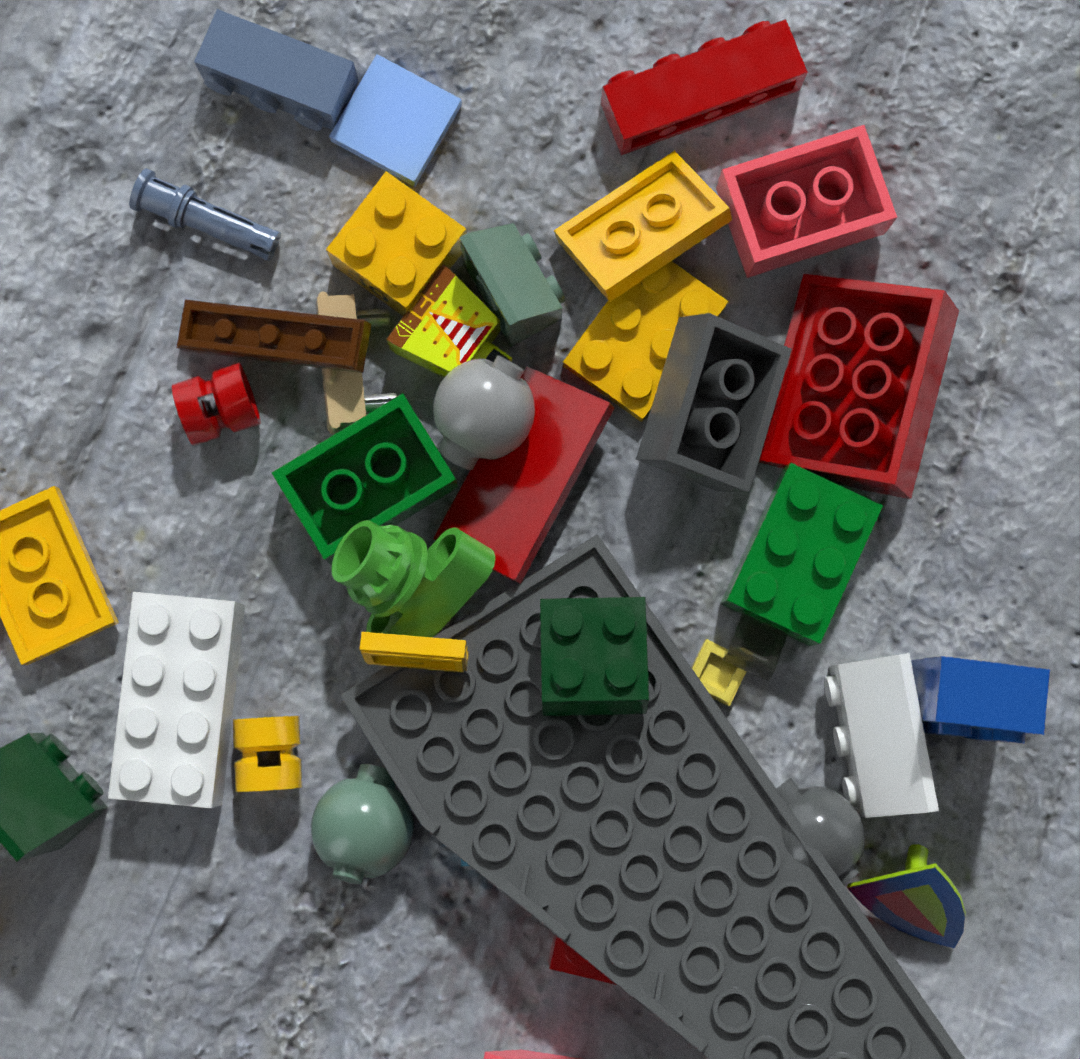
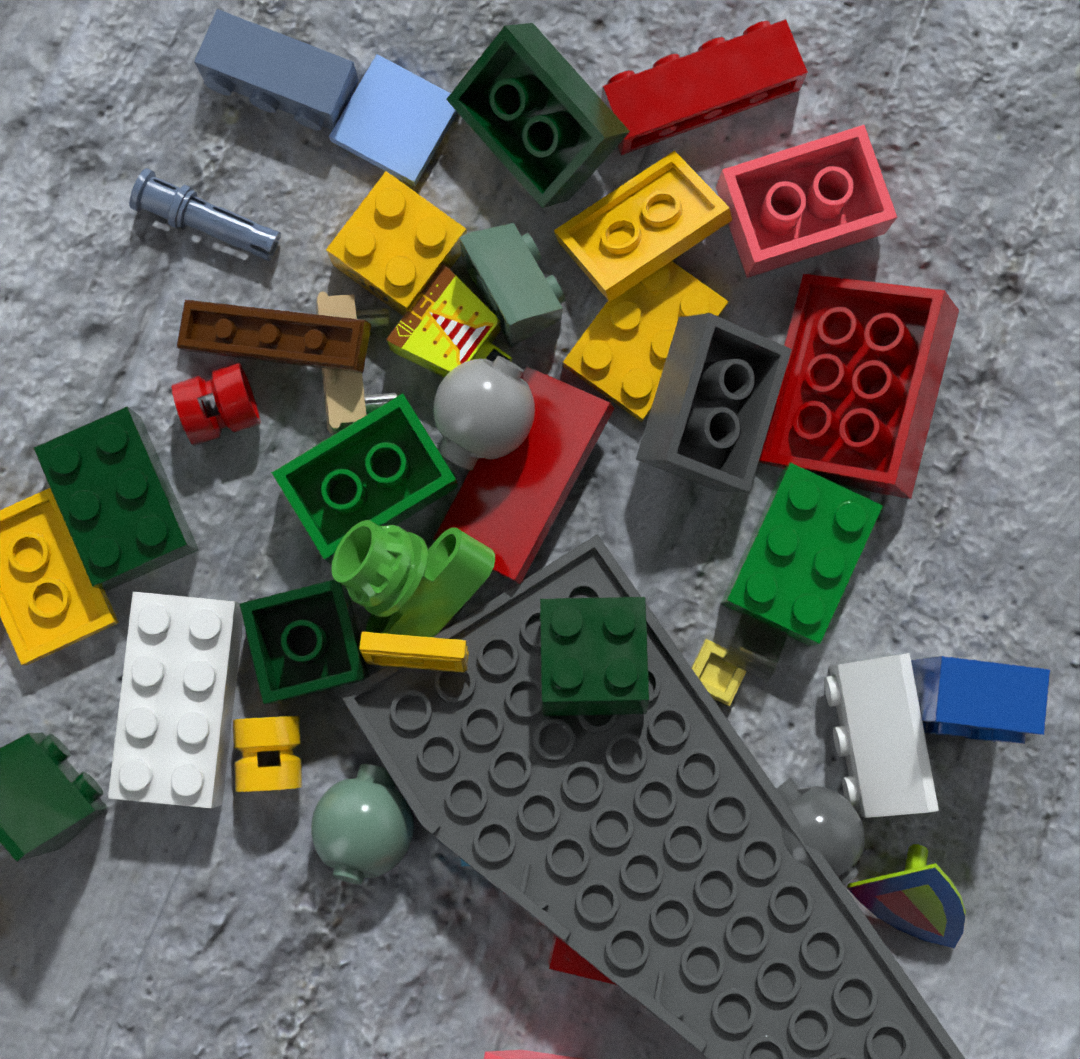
none -> dark green brick [34,406,199,591]
none -> dark green brick [239,579,370,704]
none -> dark green brick [446,23,630,208]

